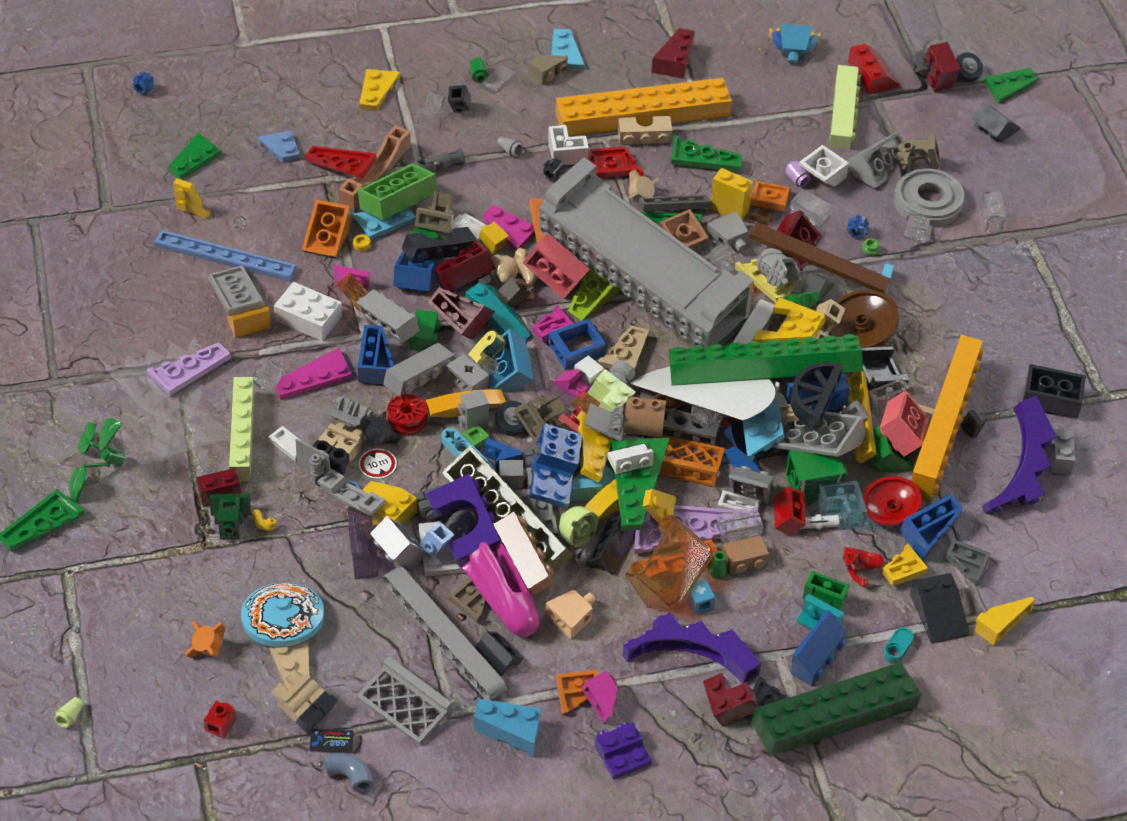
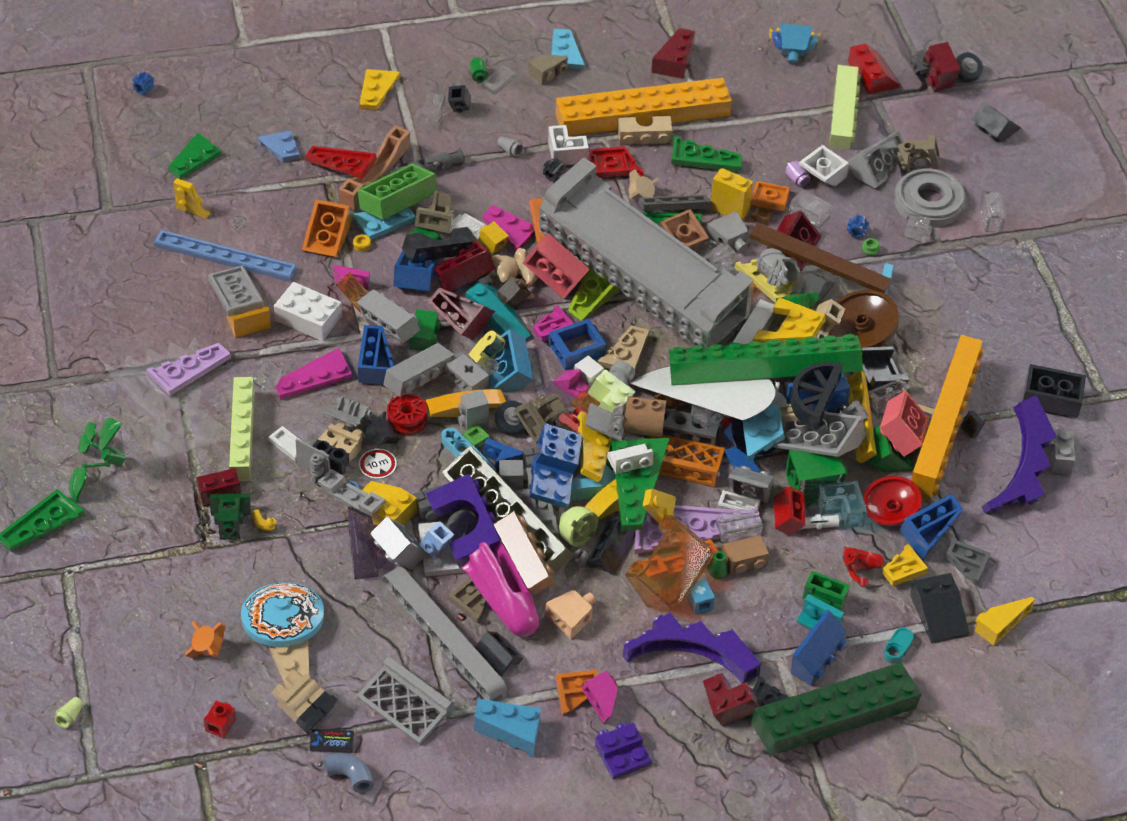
green wing [984,68,1038,104] -> none

